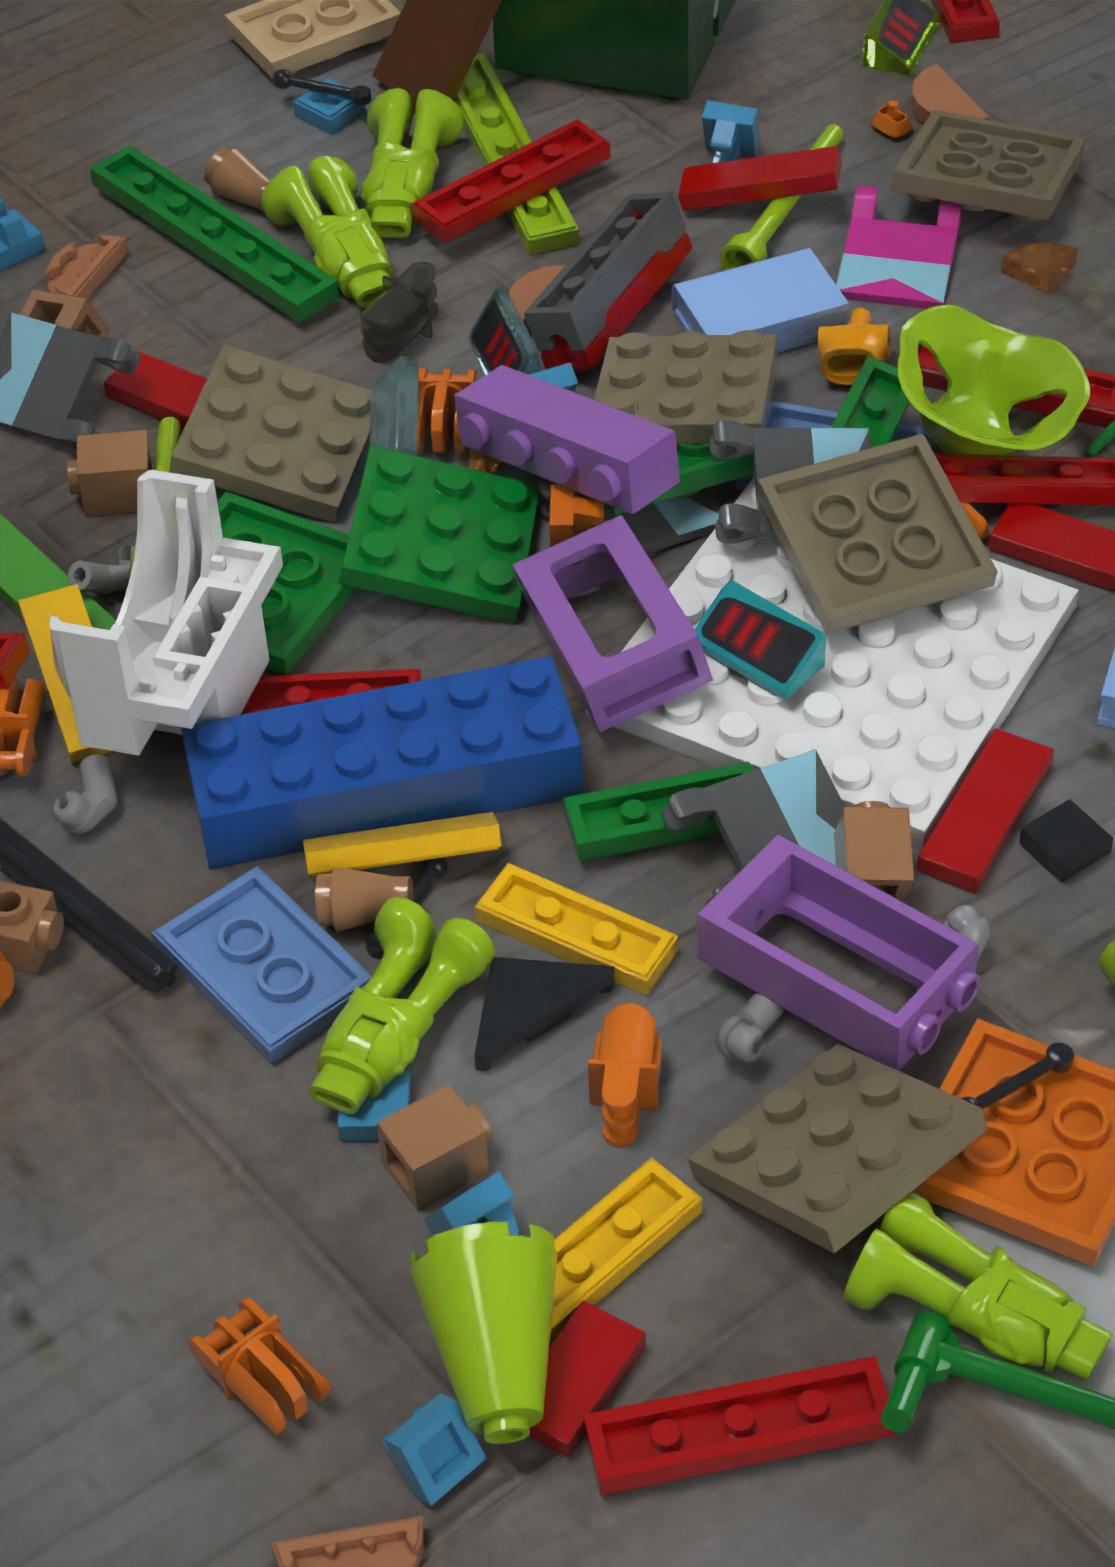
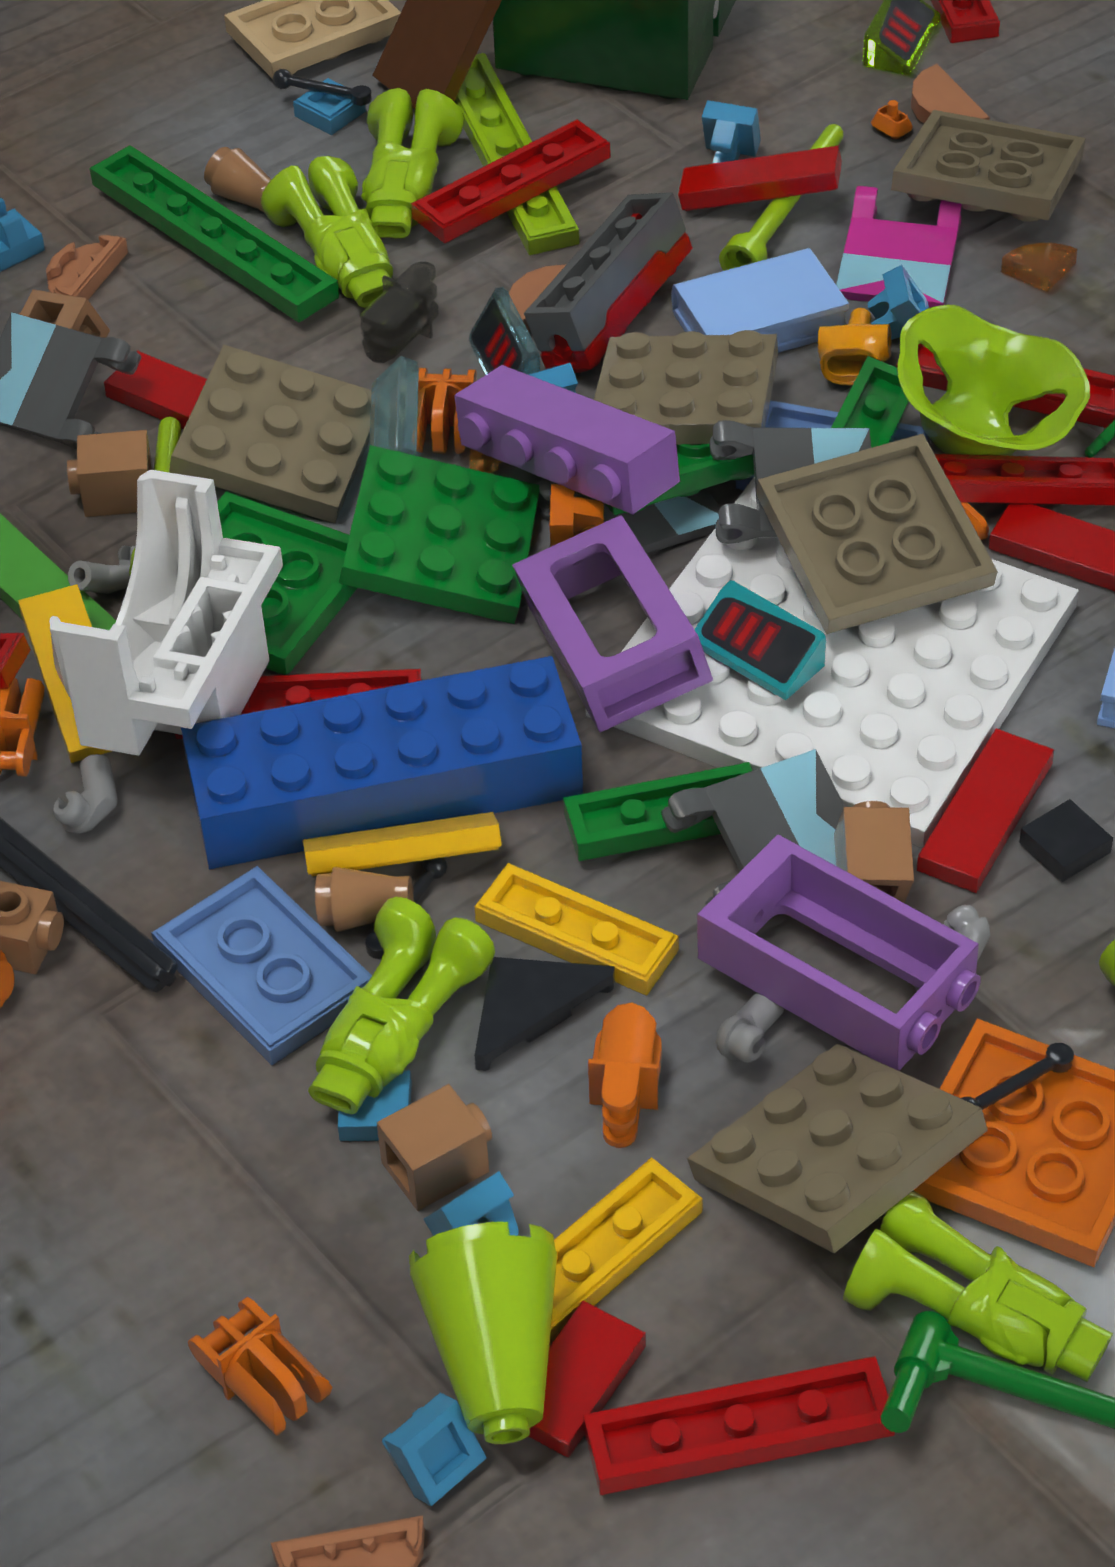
none -> dark azure tile [867,264,929,339]

